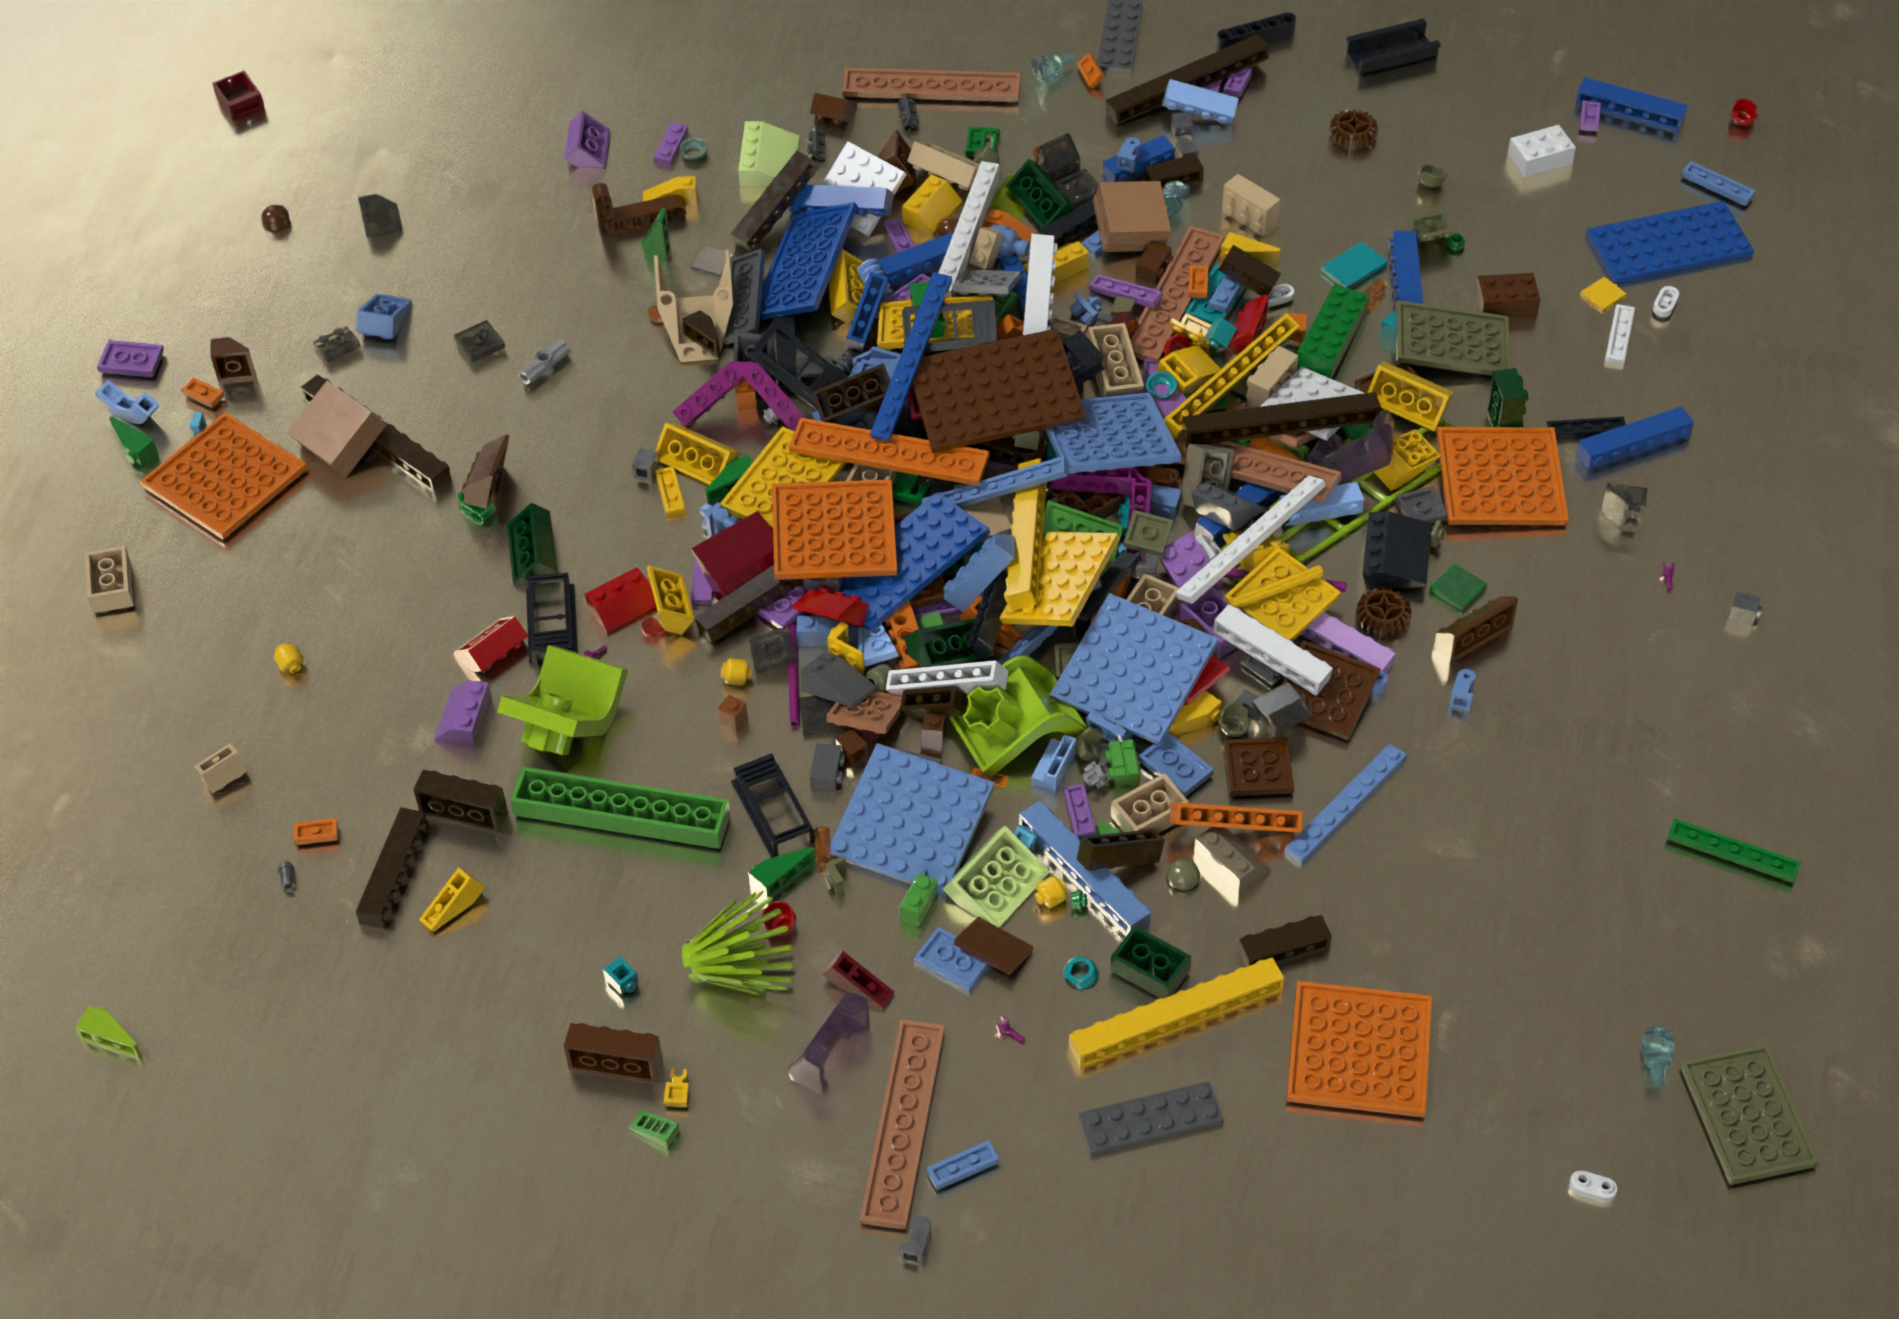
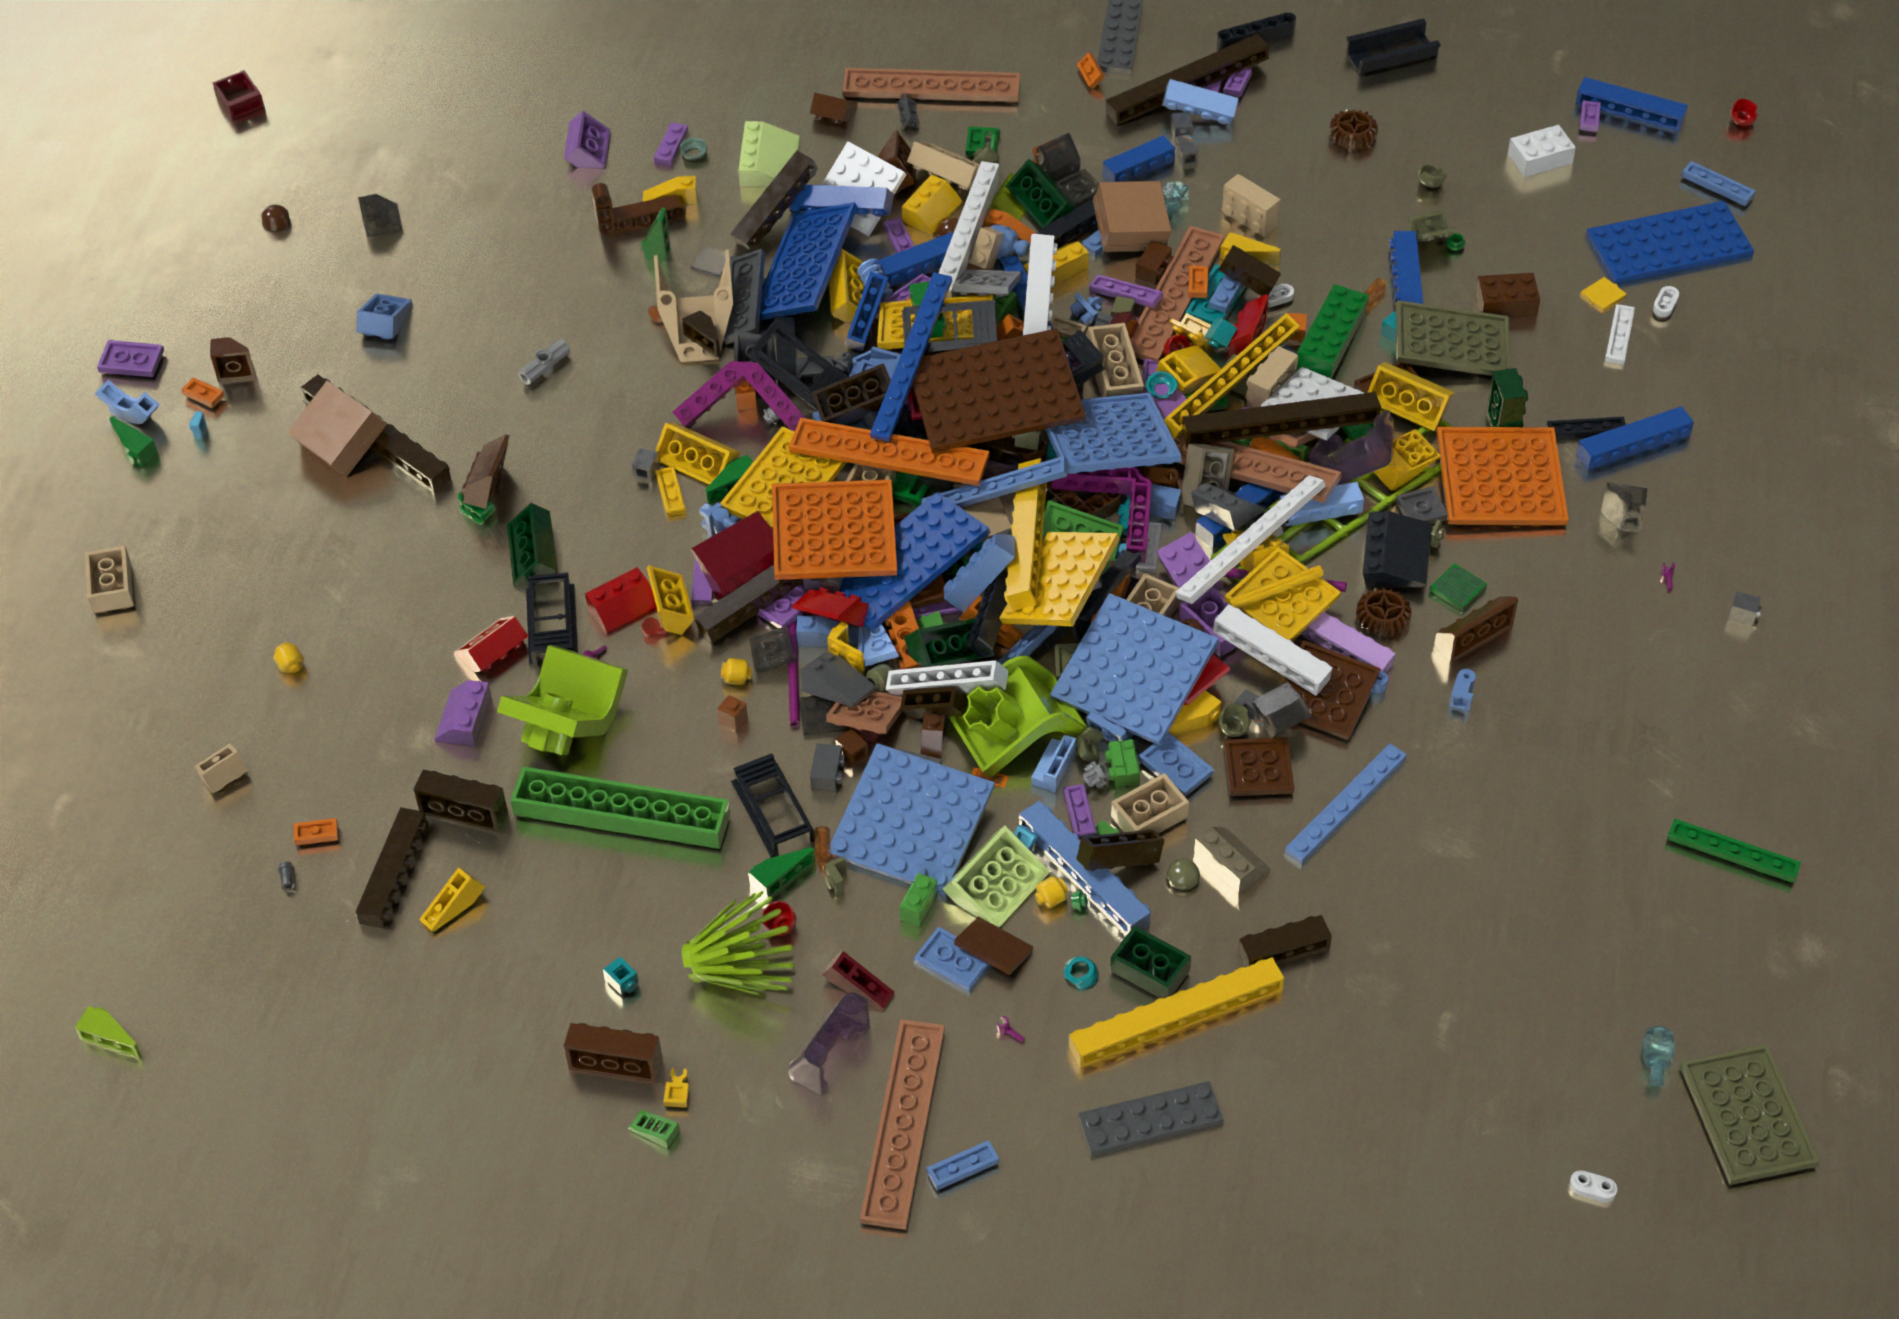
orange plate [140,412,308,540] -> none
clear smoke plate [313,326,361,363] -> none
clear smoke plate [454,320,505,363] -> none
dark grey hinge [807,124,826,160] -> none
flat silver leg [899,1216,931,1265] -> none
clear light blue piece [1031,51,1074,82] -> none
medium blue leg [1116,137,1140,172] -> none
olive plate [1123,510,1173,557] -> none
dark brown brick [1145,154,1204,192] -> none
orange brick [1169,802,1303,833] -> none
white plate [1197,534,1222,561] -> none
dark grey hinge [1242,653,1283,686] -> none
orange plate [1286,981,1432,1118] -> none
teal tile [1321,241,1388,289] -> none

